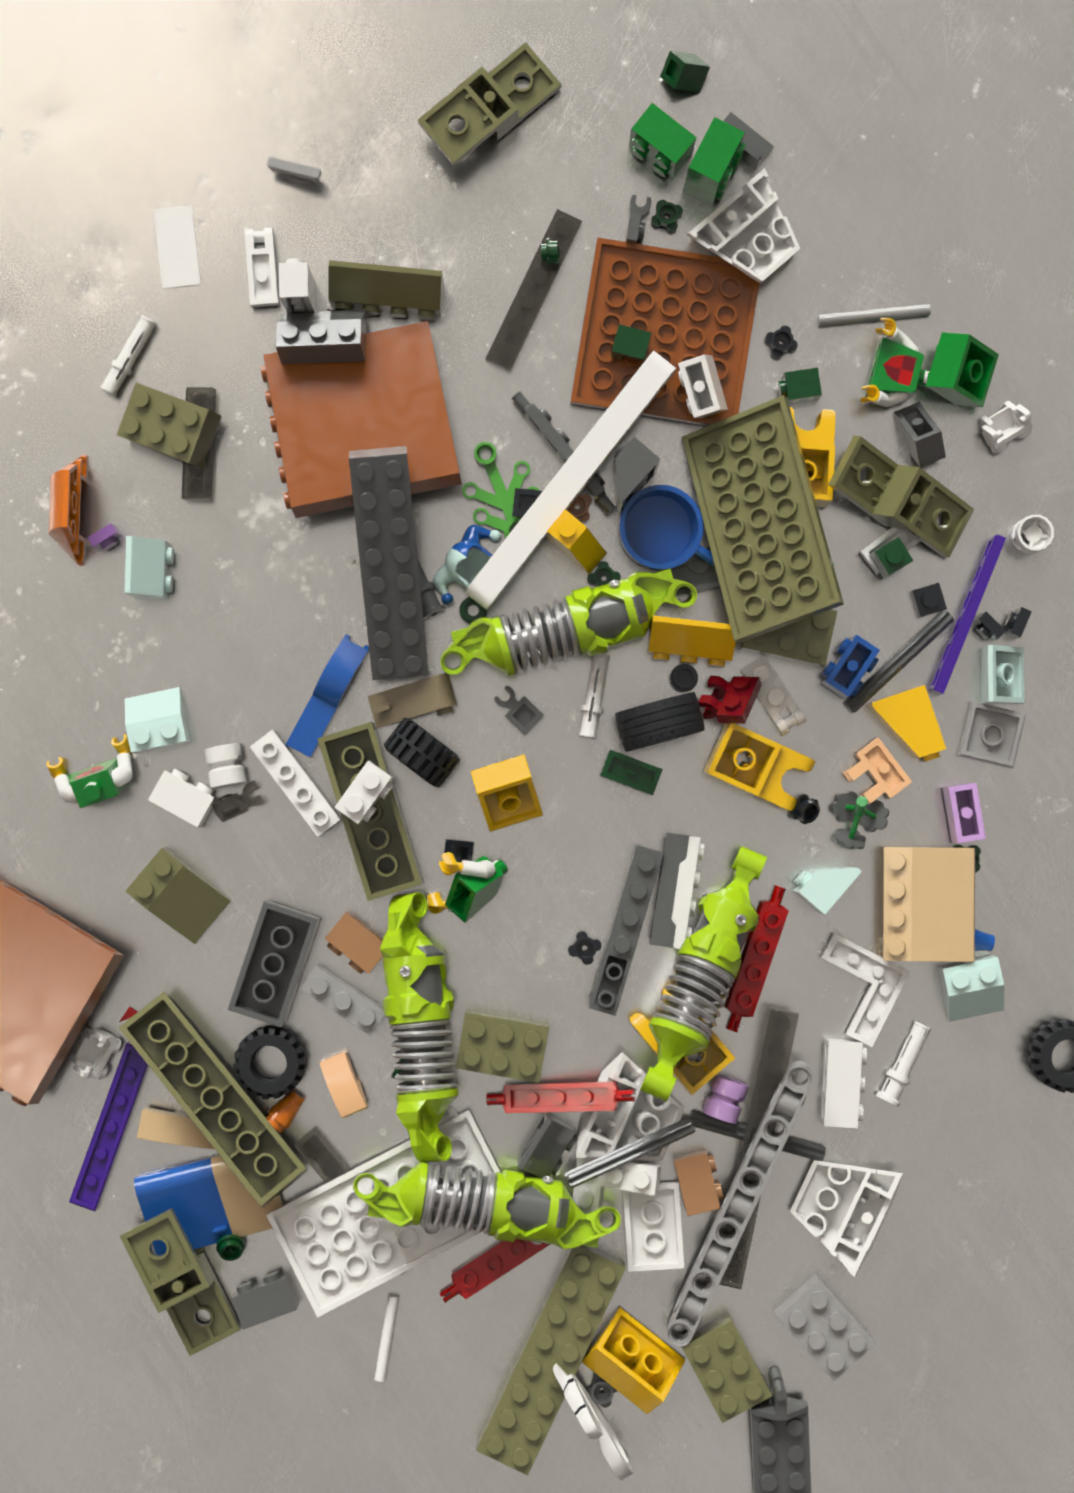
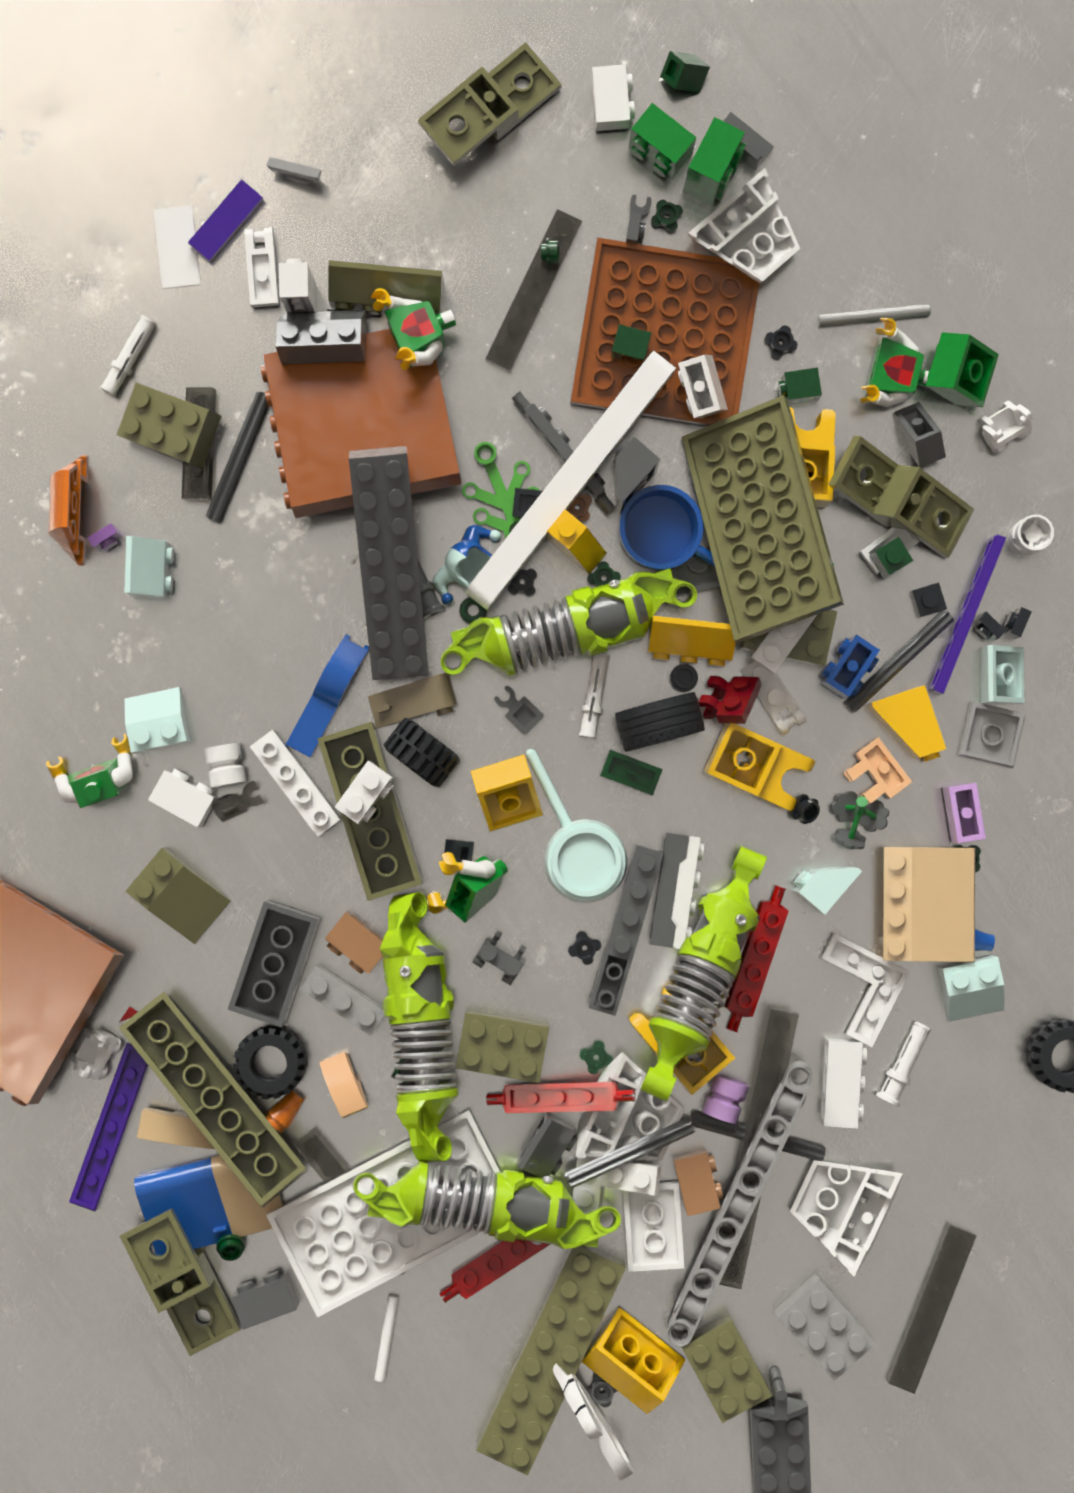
none -> dark purple tile [188,179,263,262]
none -> dark grey axle [206,391,268,523]
none -> torso [371,288,457,370]
none -> dark grey piece [472,931,526,986]
none -> black plate [508,568,537,596]
none -> light aqua piece [526,749,628,903]
none -> clear green plate [580,1041,613,1074]
none -> white brick [592,65,635,131]
none -> white plate [751,615,817,674]
none -> clear smoke plate [887,1223,976,1394]

